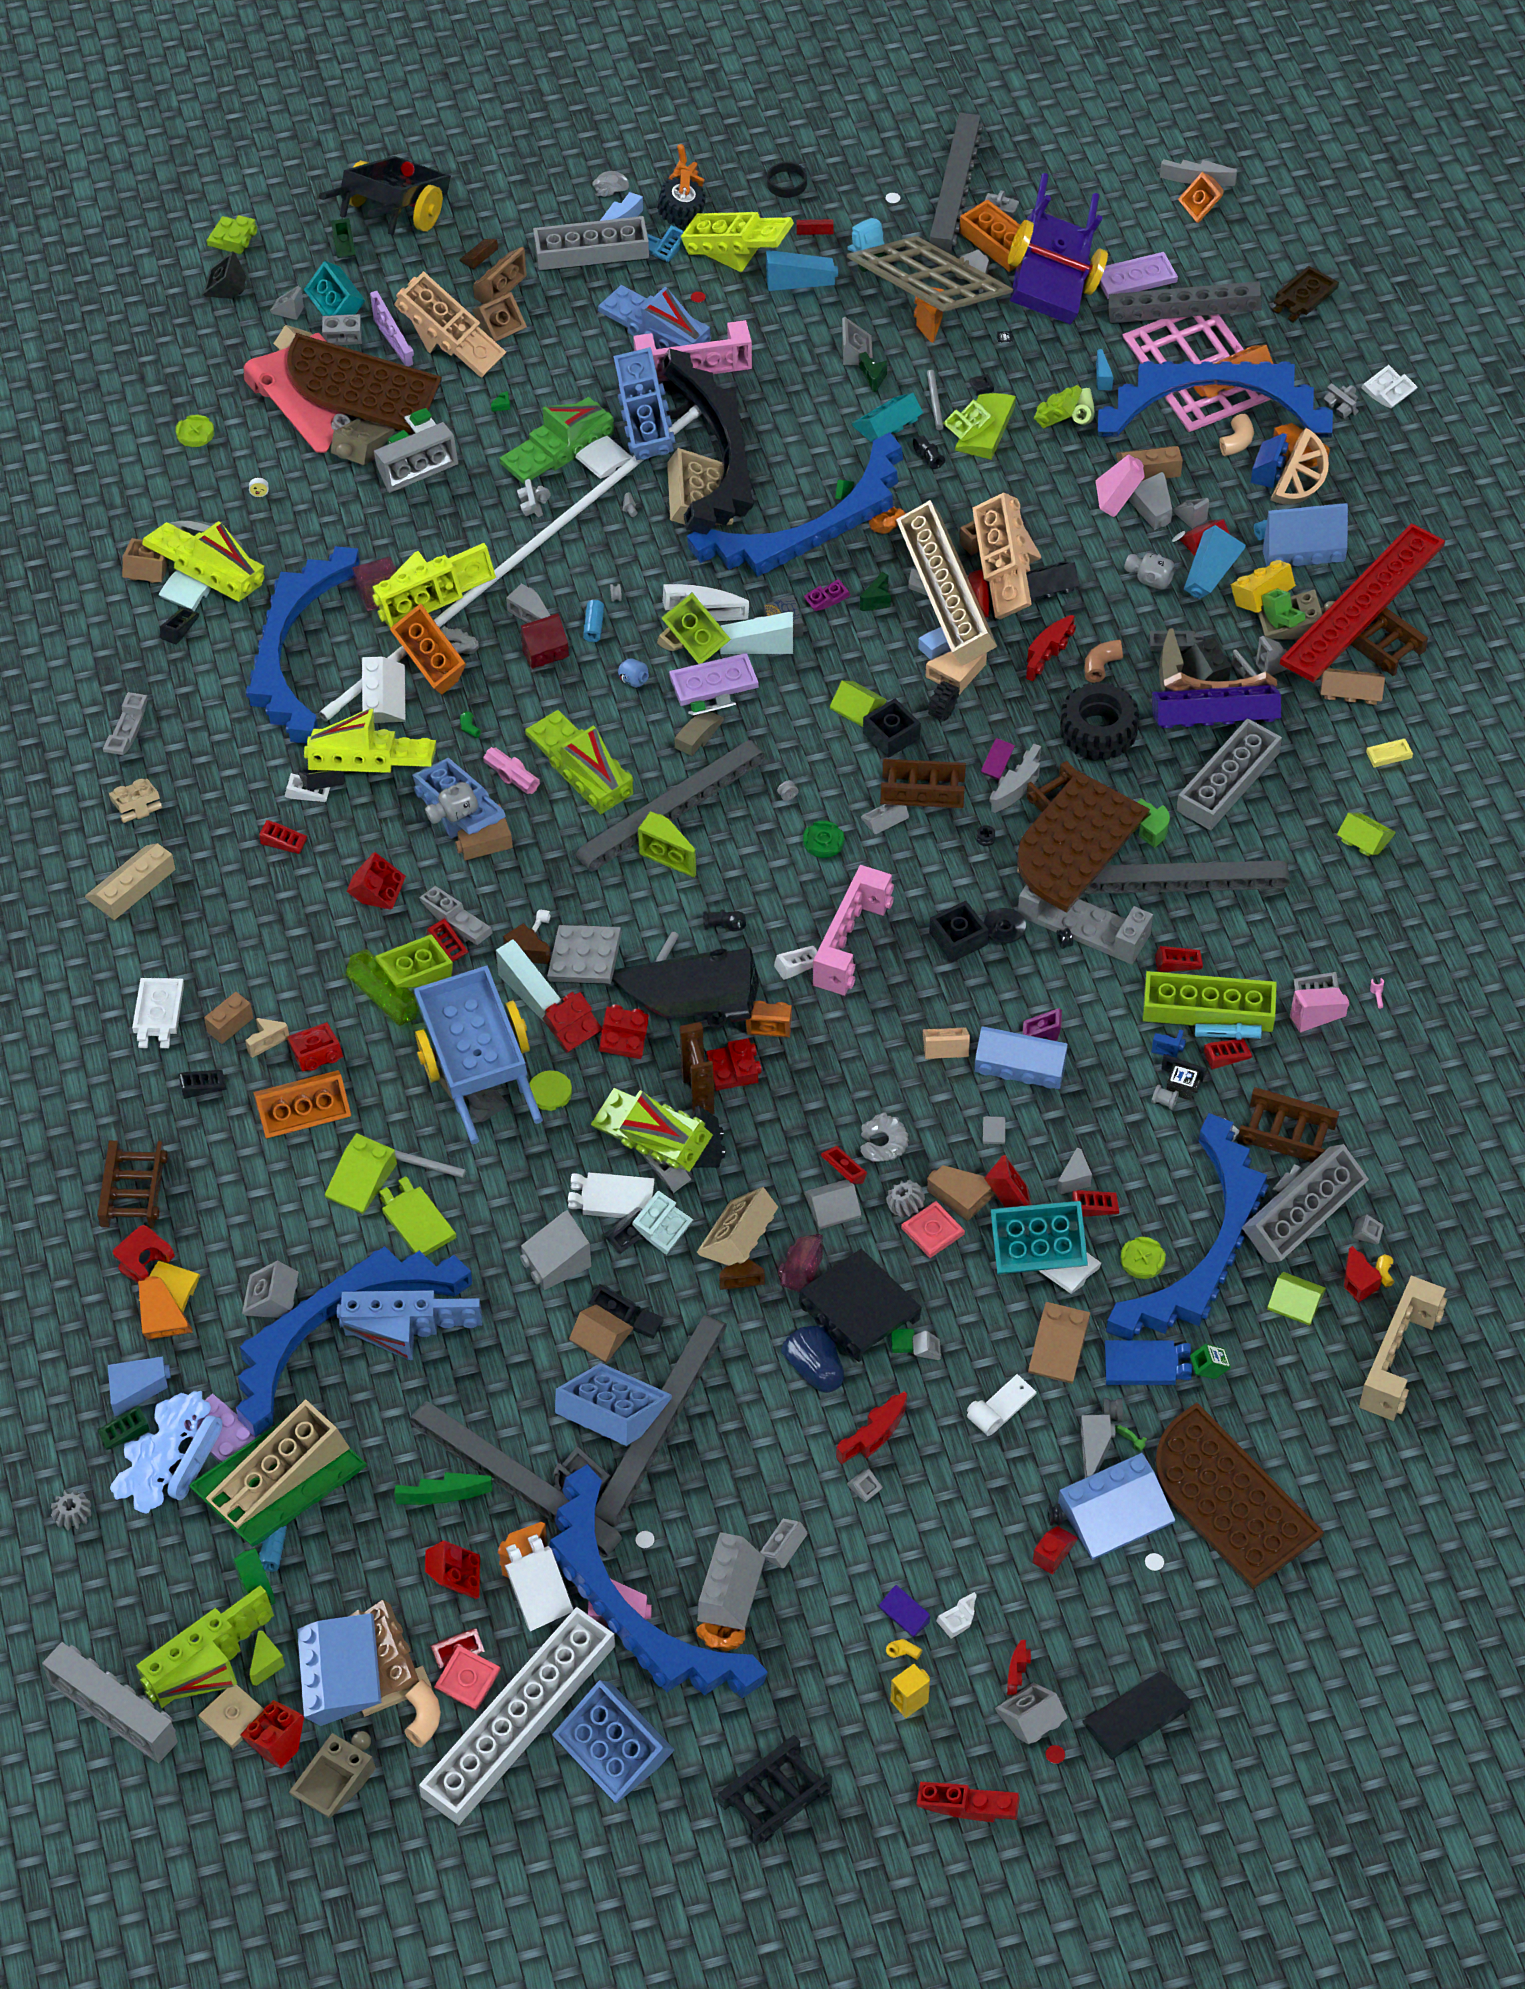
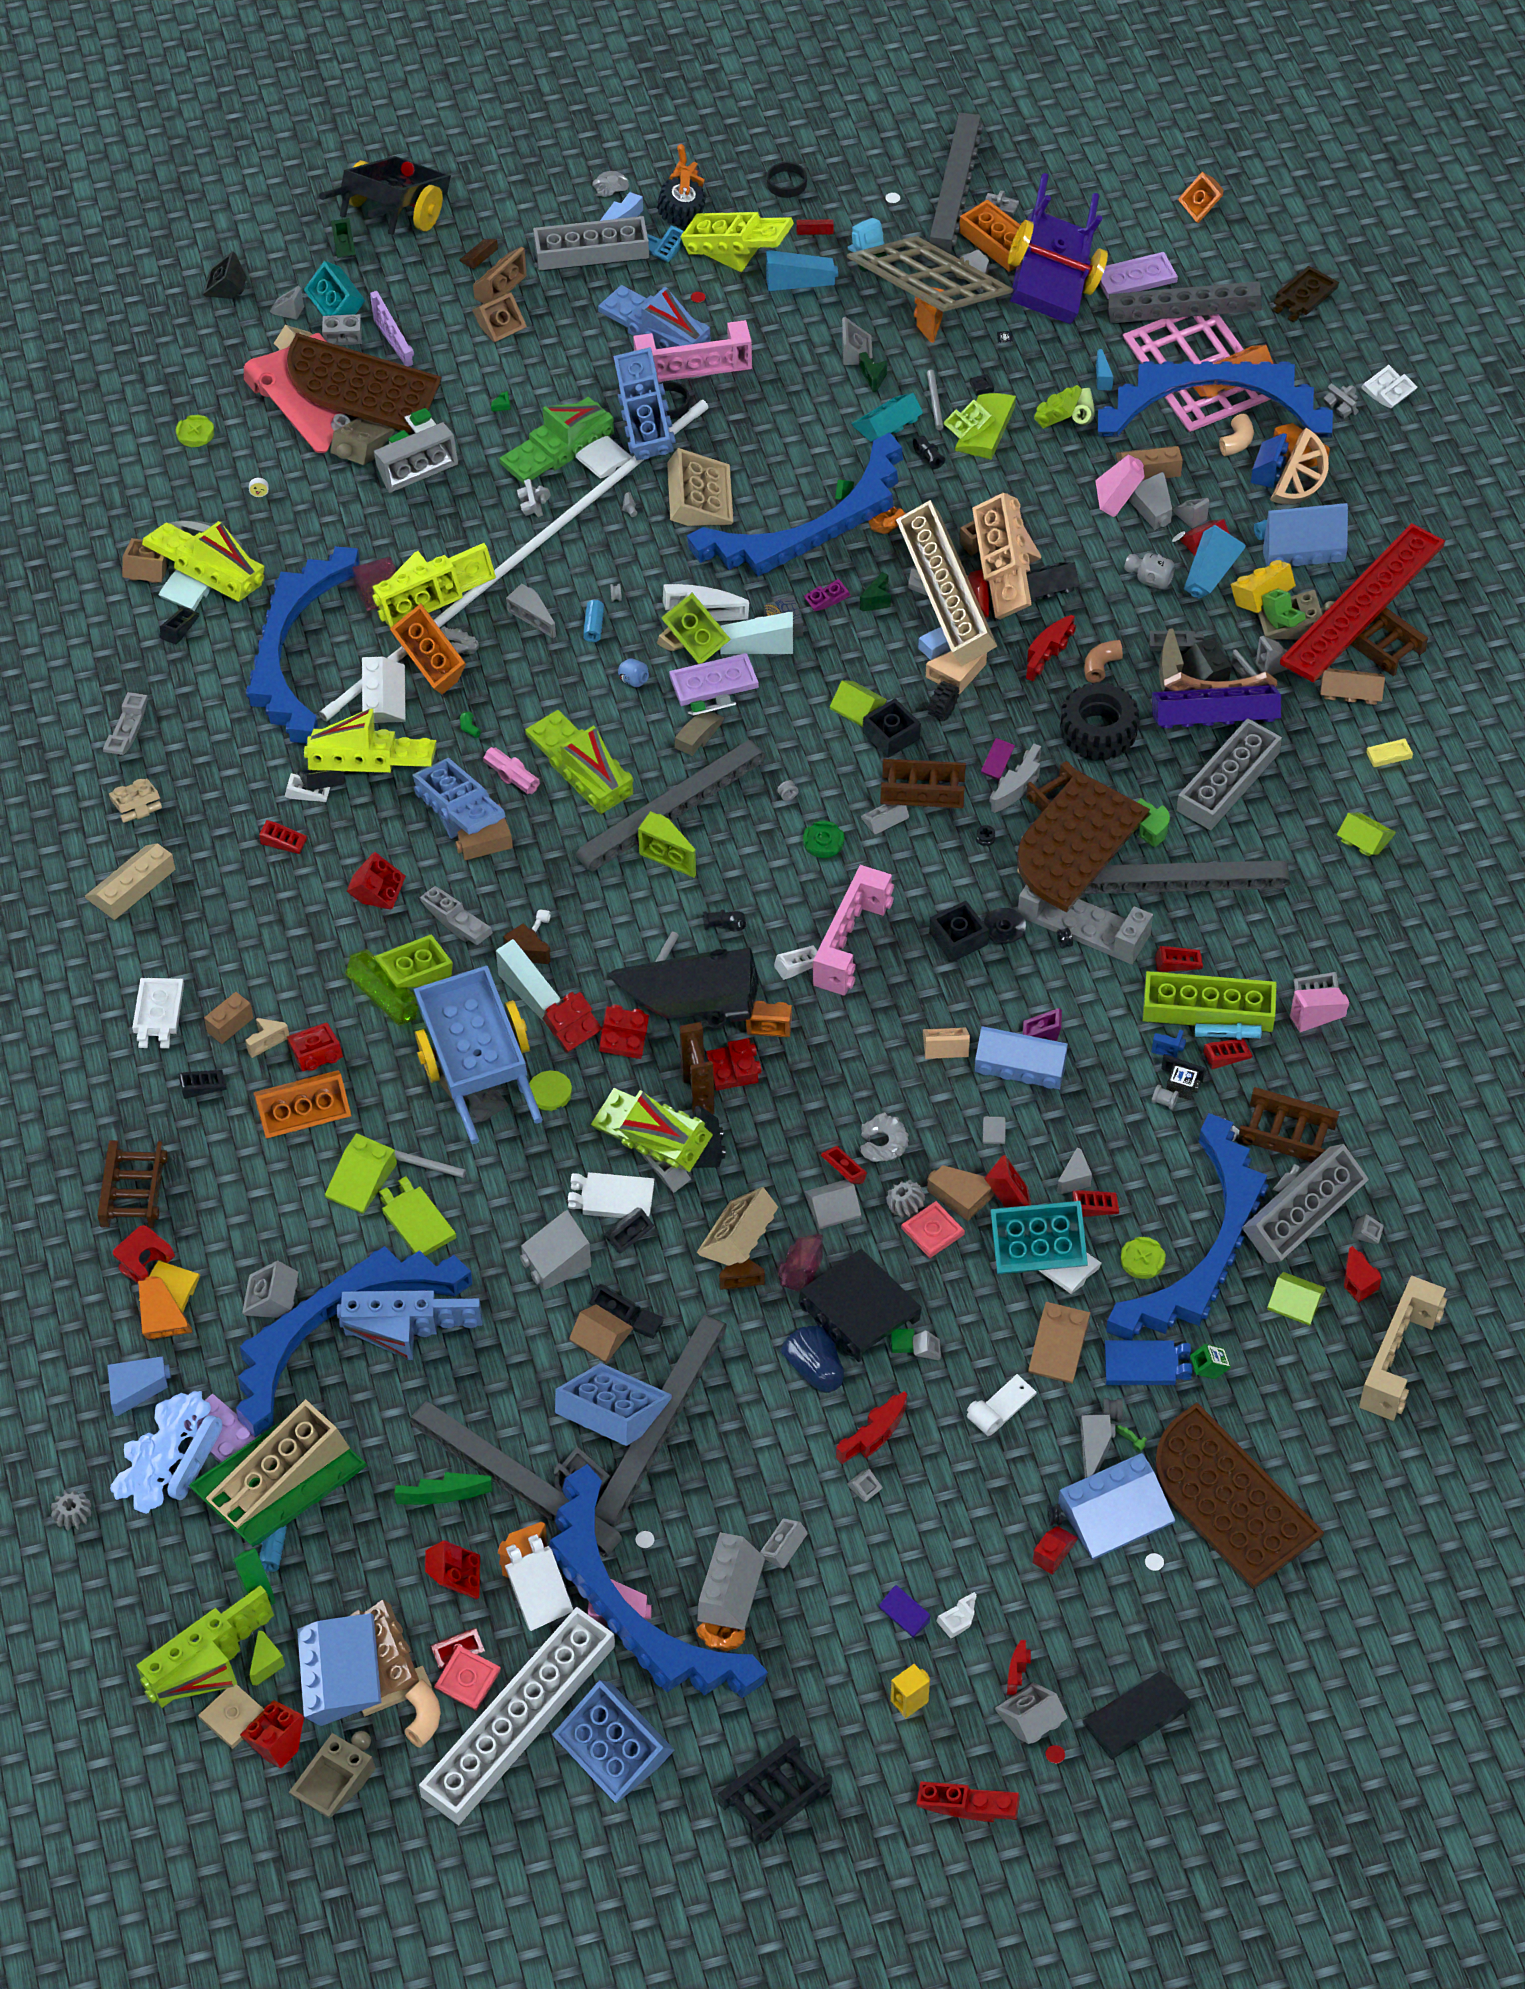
light grey brick [42,1642,178,1764] -> none
dark green slope [98,1406,150,1450] -> none
lime plate [207,215,257,254] -> none
light nougat wedge [394,271,506,378] -> none
light grey piece [425,782,479,824] -> none
red slope [426,918,468,962] -> none
dark red slope [521,613,569,669] -> none
light grey plate [547,925,622,984] -> none
light aqua slope [632,1191,693,1255] -> none
black arch [661,348,754,535] -> none
yellow arm [886,1639,922,1660] -> none
light grey slope [1160,159,1237,186] -> none
bright pink hand [1370,978,1384,1009] -> none
yellow arm [1375,1254,1395,1288] -> none

